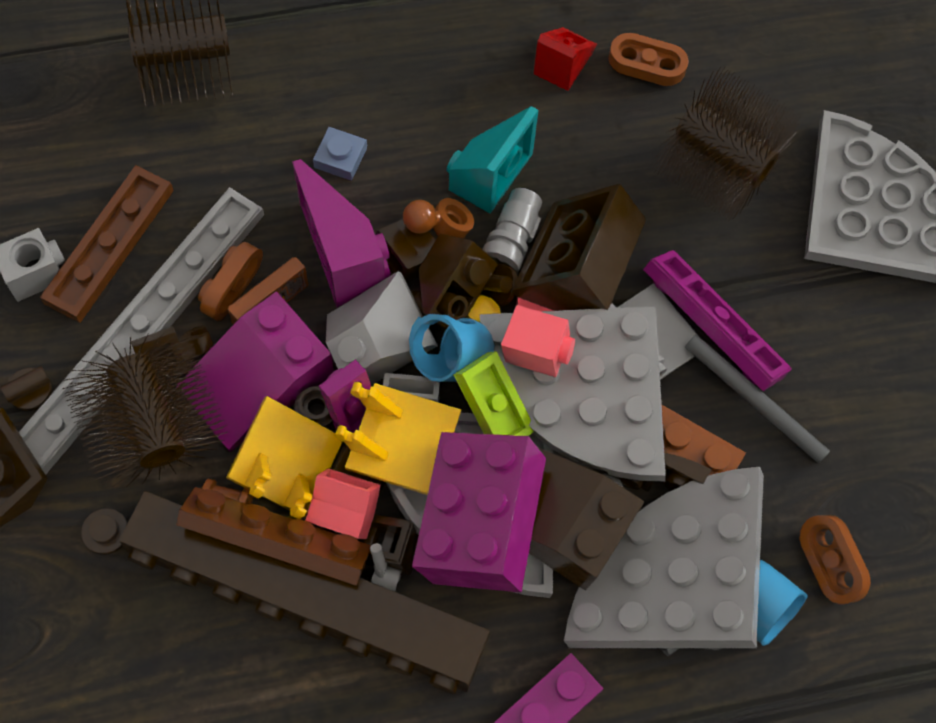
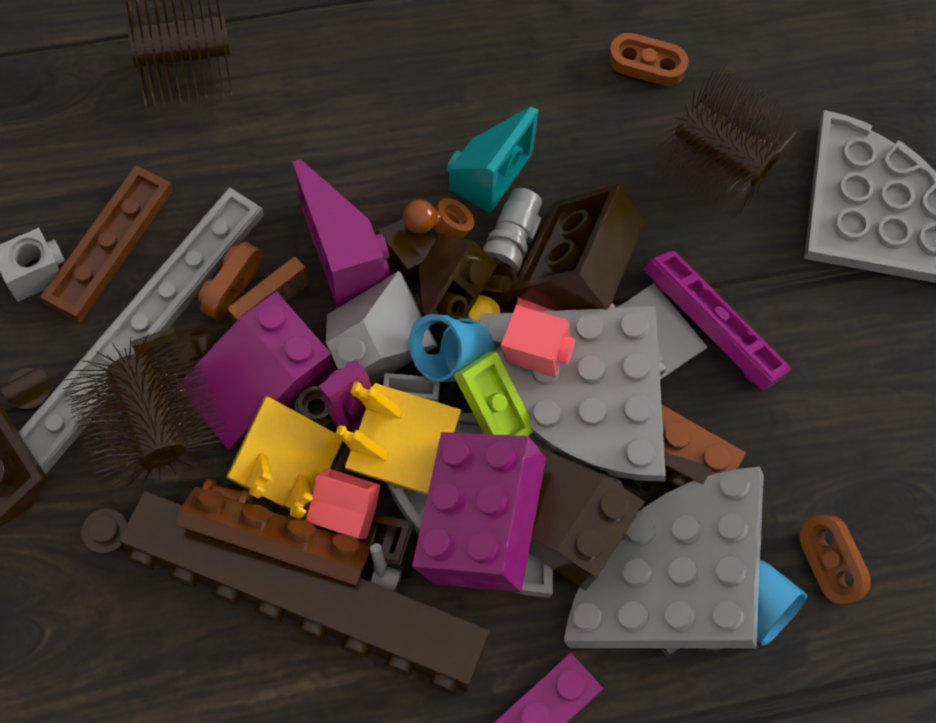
sand blue plate [313,127,367,181] -> none
red slope [534,27,597,91] -> none
dark grey bar [685,334,830,463] -> none

